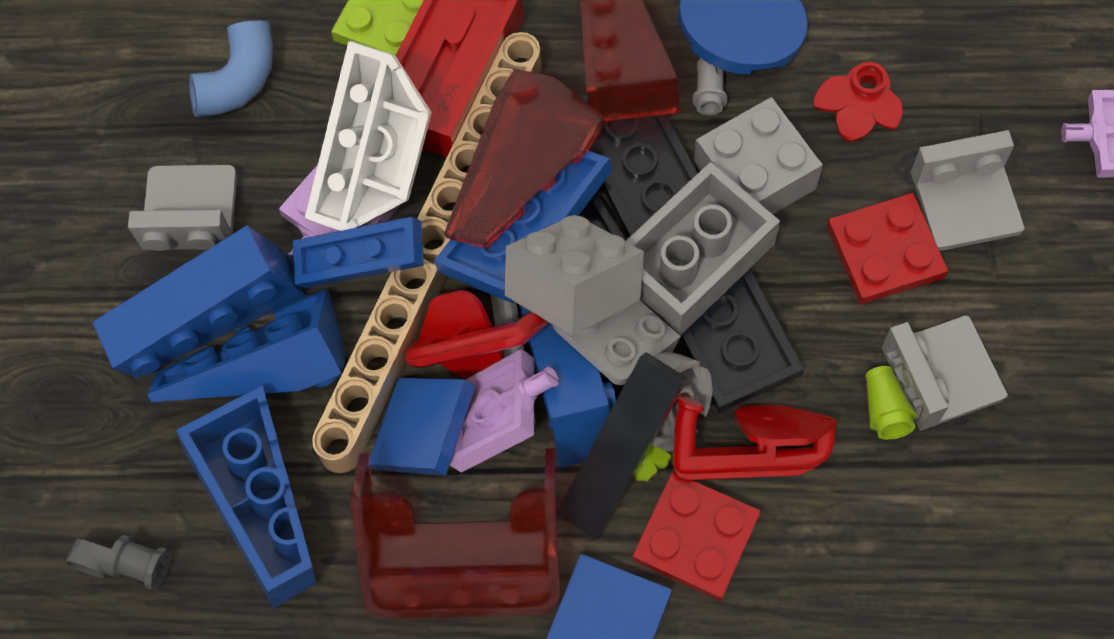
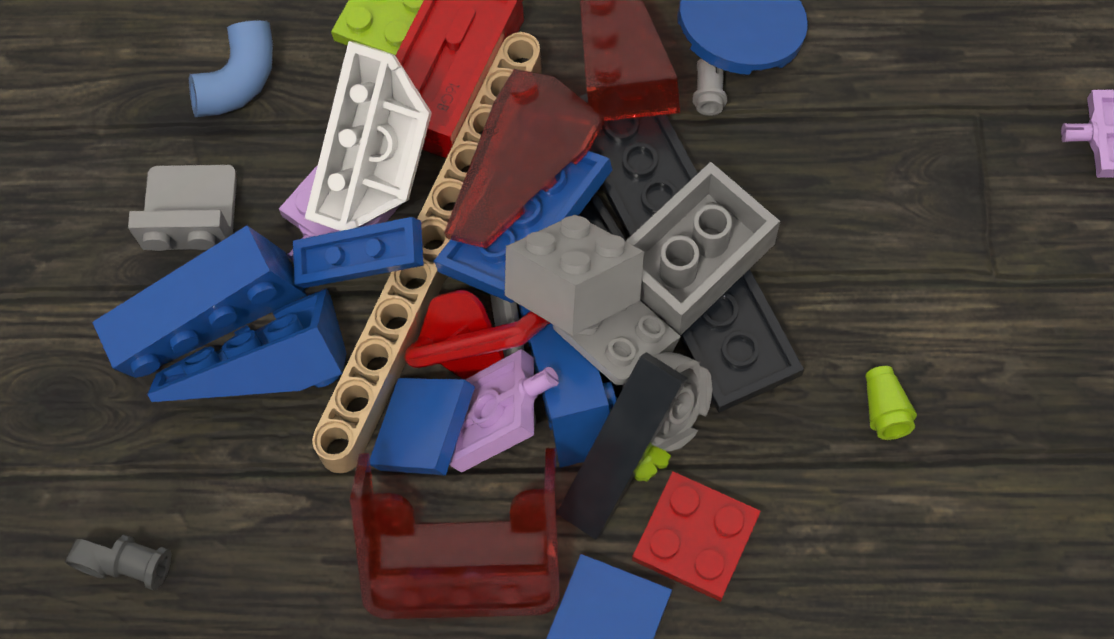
blue wedge [176,385,316,608] -> none
red piece [673,396,837,480] -> none
light grey brick [694,97,823,214] -> none
red plate [813,62,903,142] -> none
red plate [826,193,948,305] -> none
light grey bracket [882,316,1007,431] -> none
light grey bracket [911,130,1024,251] -> none

